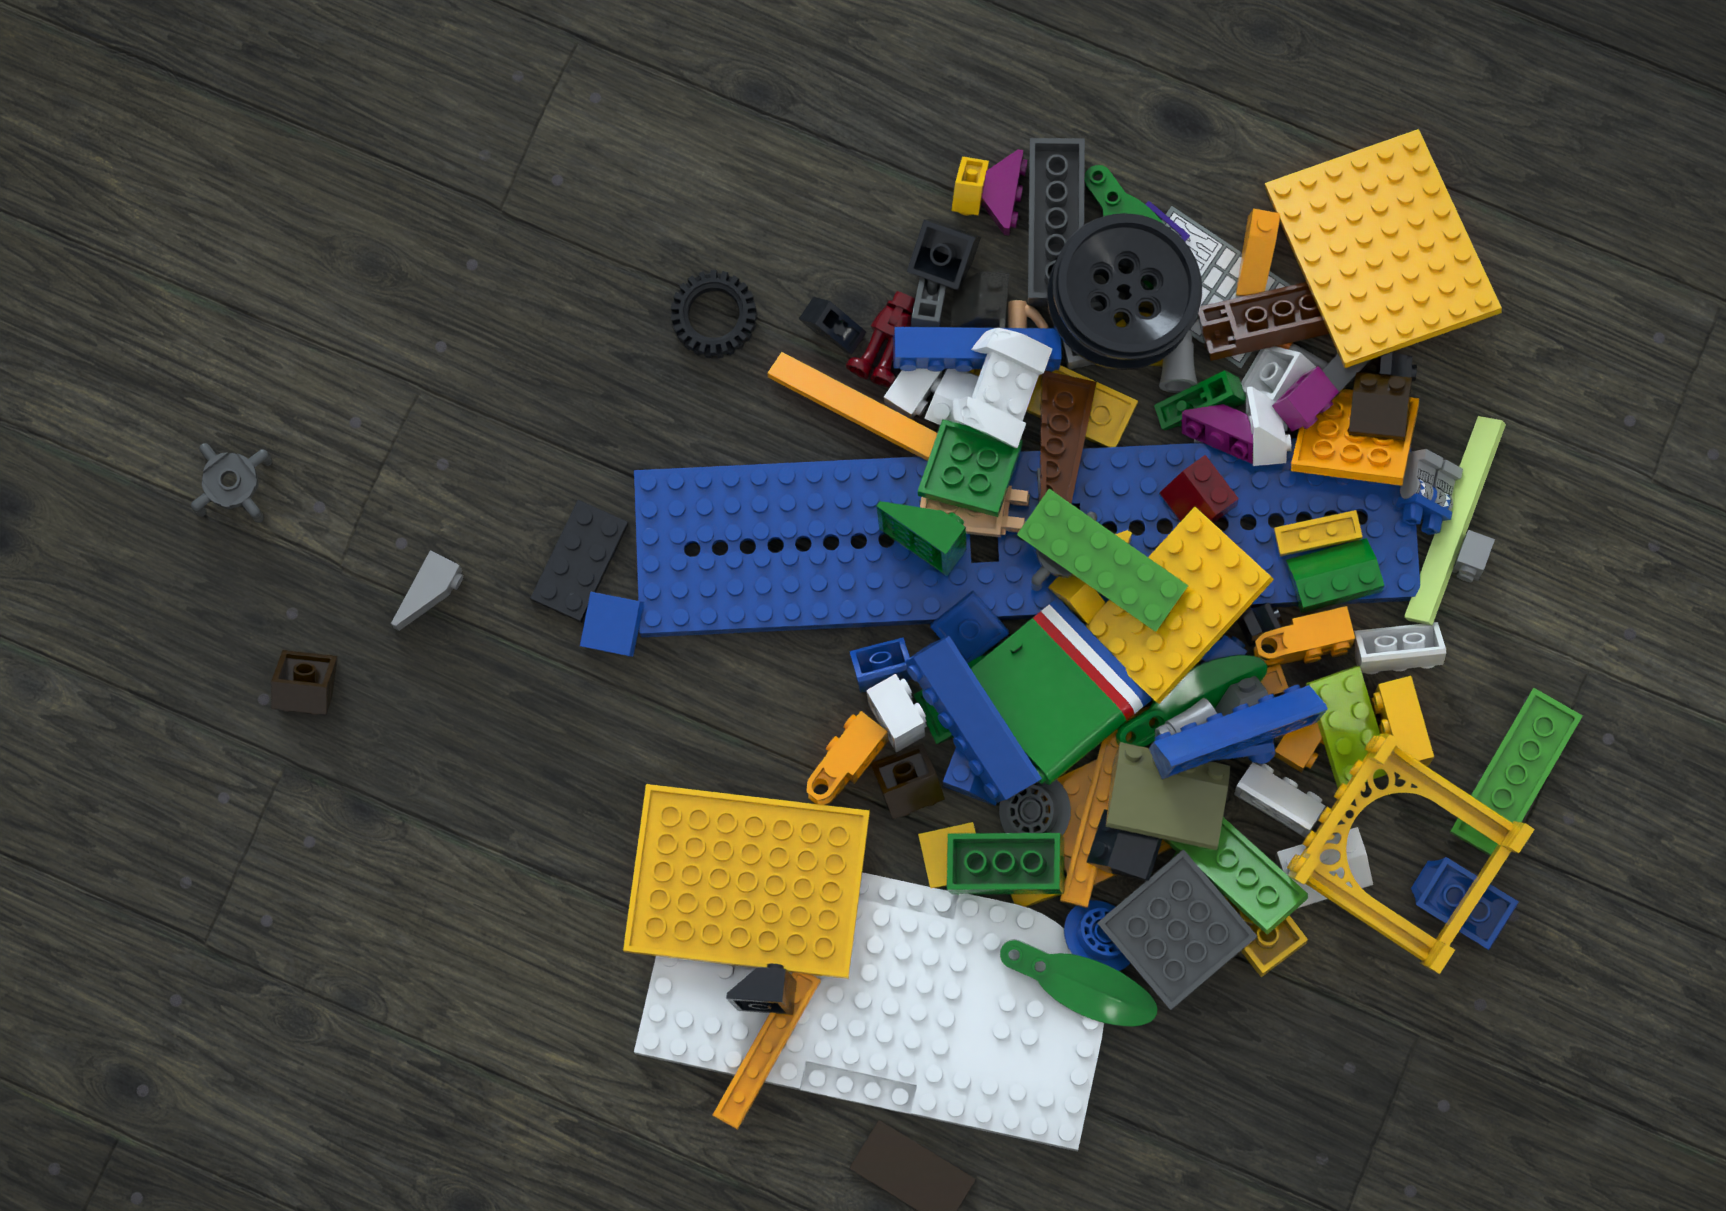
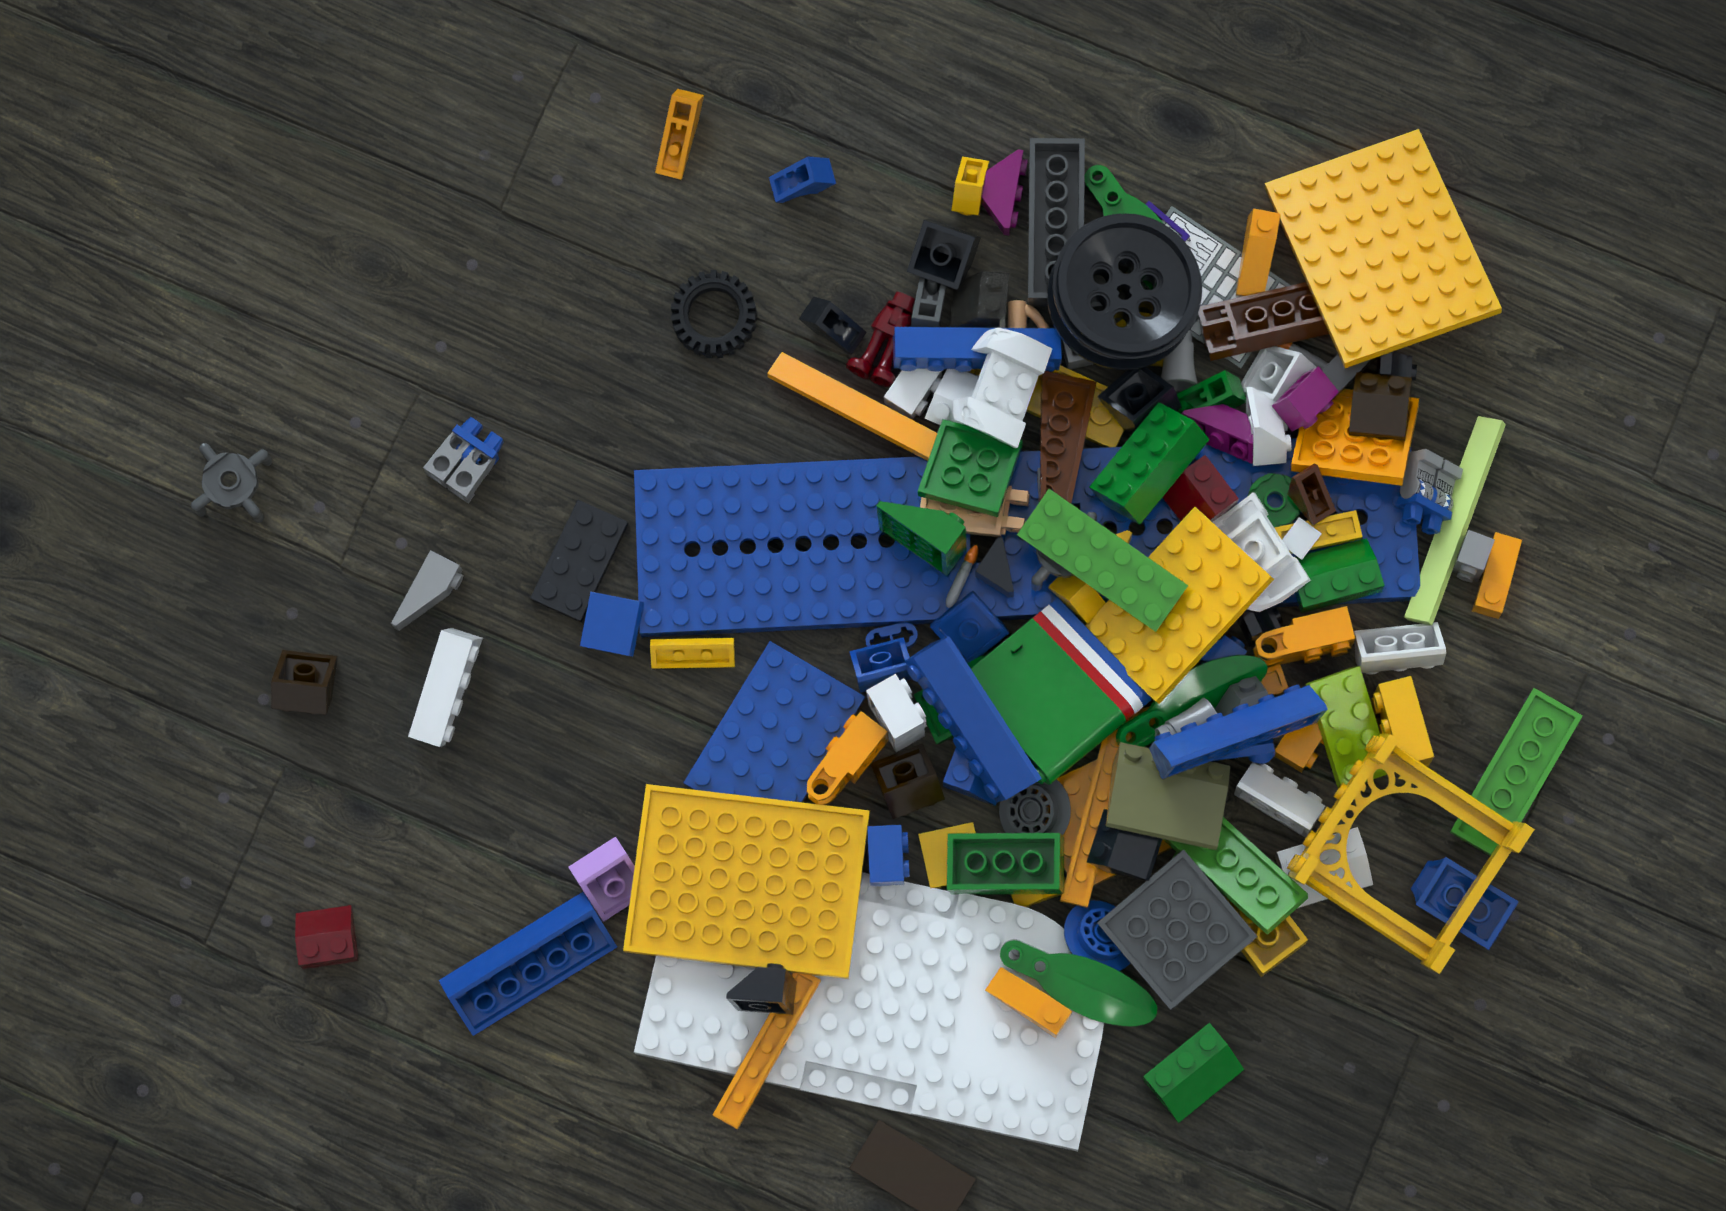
none -> dark red slope [295,905,359,969]
none -> white wedge [408,628,483,747]
none -> light grey hips [423,417,504,504]
none -> blue slope [439,892,617,1036]
none -> lavender slope [569,837,635,922]
none -> yellow plate [650,638,735,668]
none -> light orange slope [655,89,704,180]
none -> blue plate [684,641,866,803]
none -> blue arch [769,156,836,203]
none -> blue beam [866,622,918,649]
none -> blue brick [867,825,910,886]
none -> light grey piece [945,545,978,608]
none -> black slope [975,537,1014,598]
none -> light orange slope [985,967,1072,1038]
none -> green brick [1089,402,1210,525]
none -> black slope [1098,367,1182,435]
none -> green slope [1143,1022,1244,1123]
none -> white piece [1213,492,1311,612]
none -> green tile [1247,473,1300,528]
none -> white sticker [1282,517,1322,560]
none -> reddish brown slope [1287,463,1336,525]
none -> light orange slope [1472,532,1522,619]

